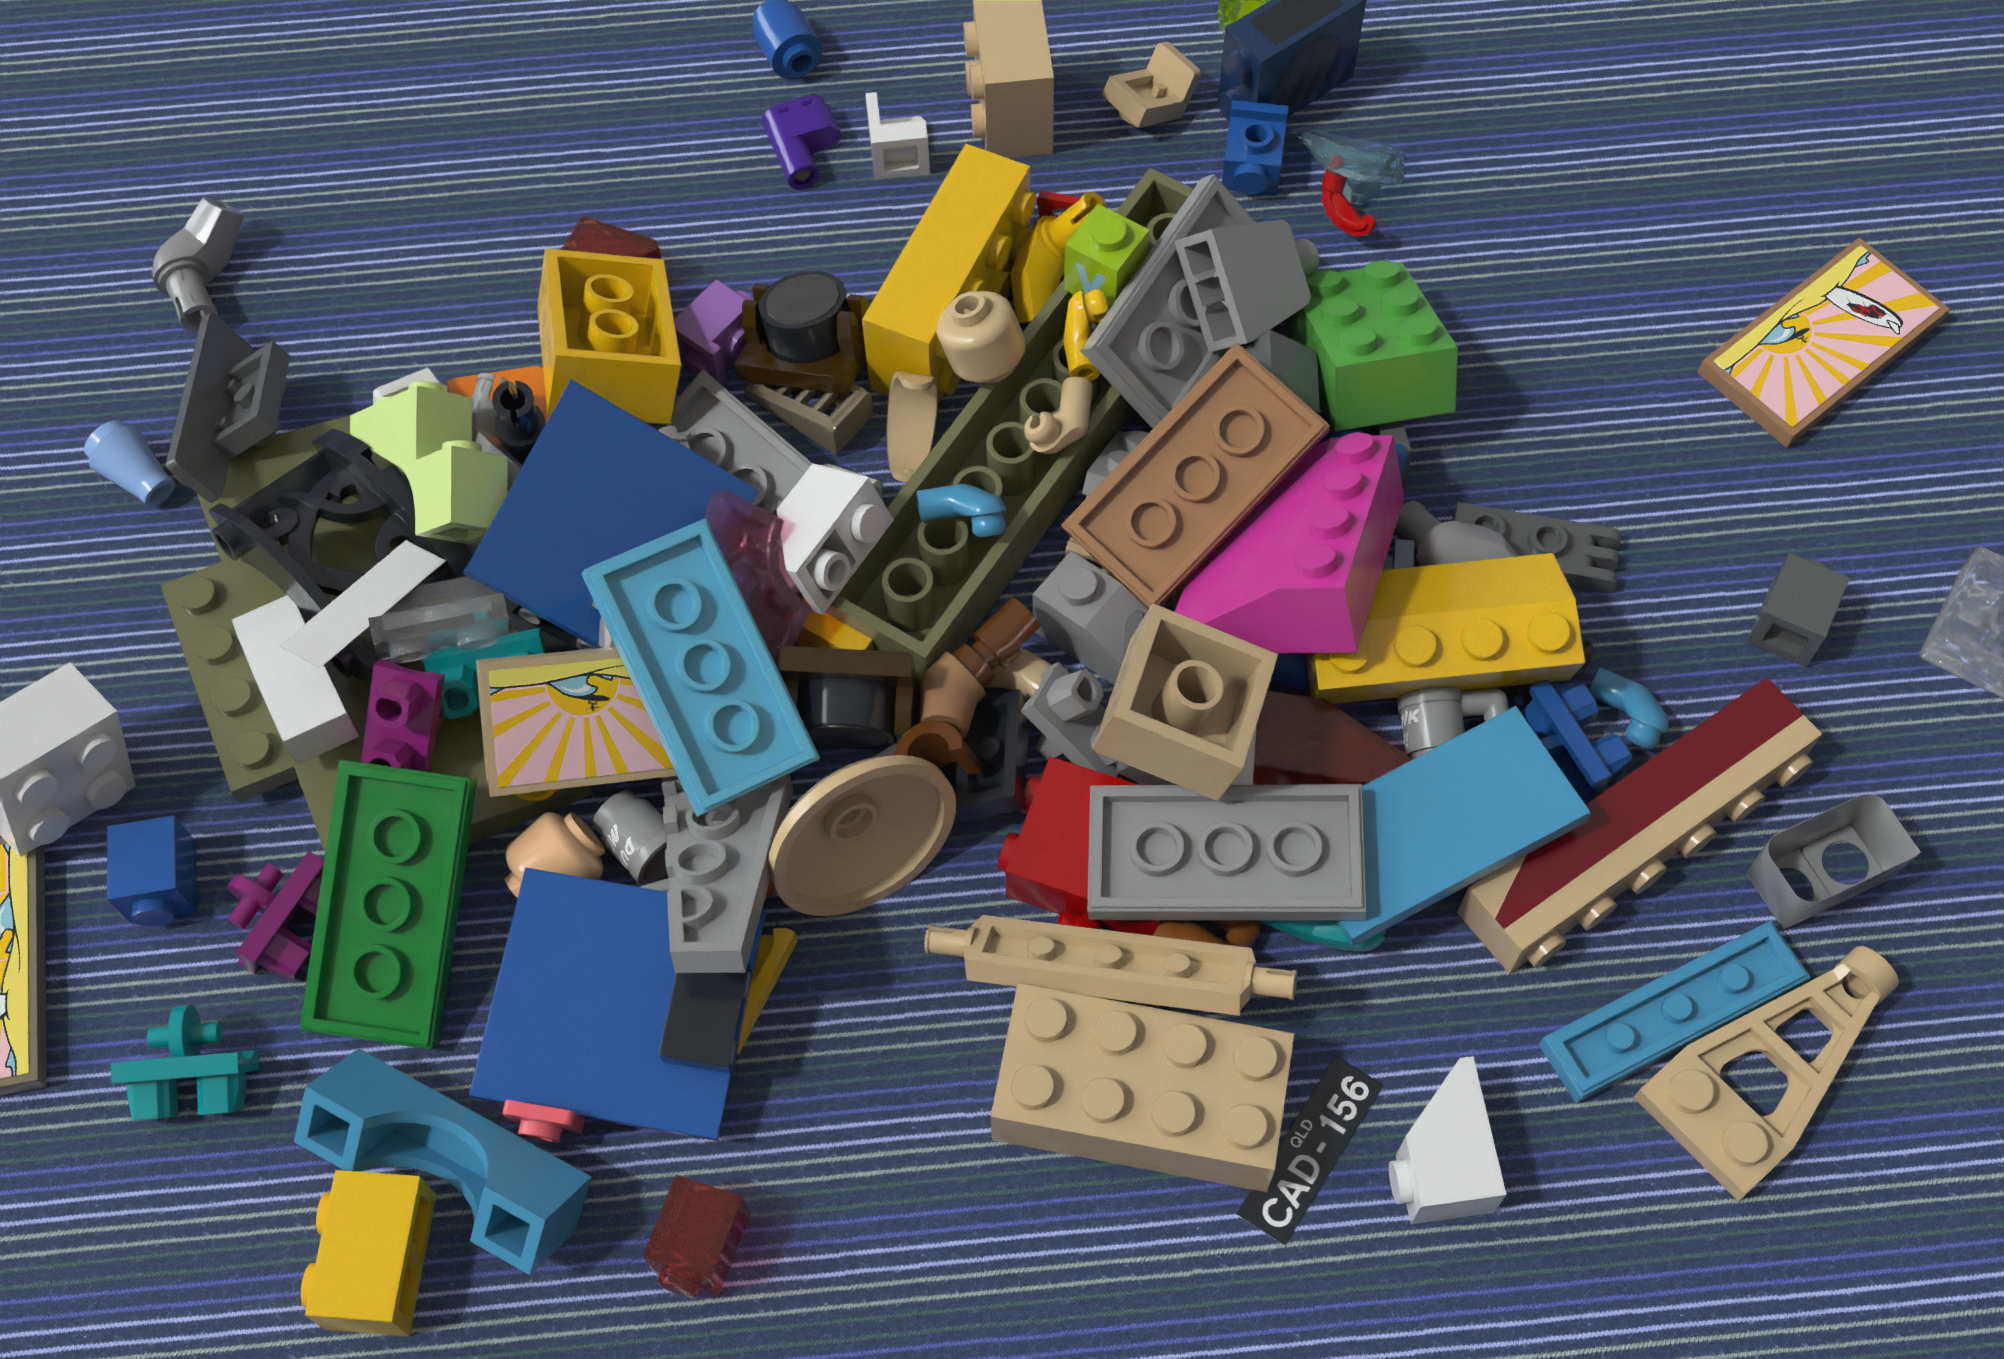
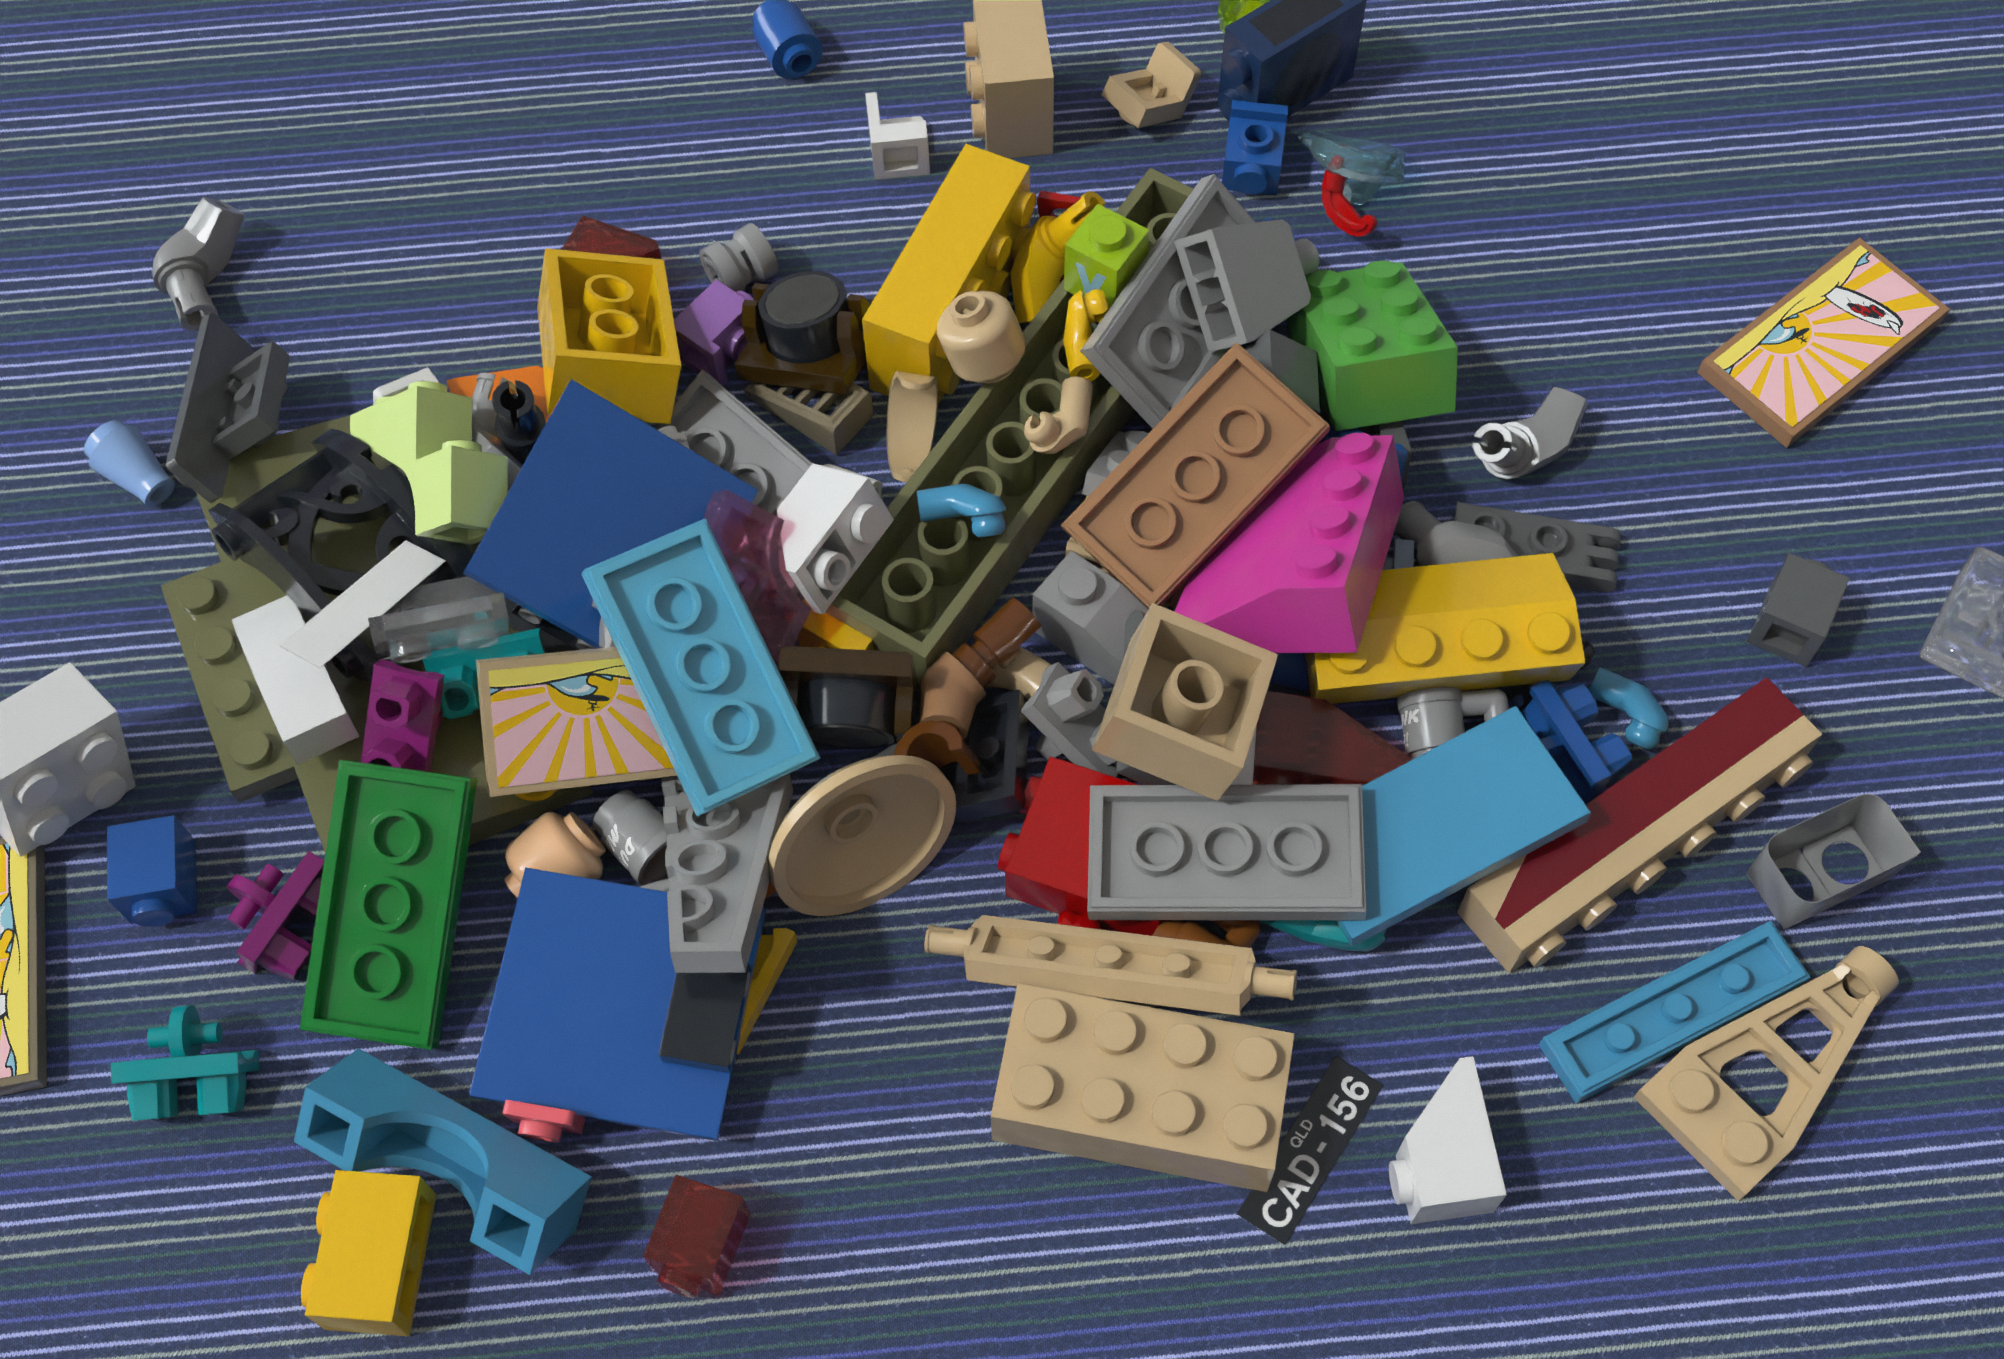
dark purple piece [761,93,841,190] -> none
none -> light grey wheel [699,223,779,292]
none -> light grey arm [1473,387,1587,479]

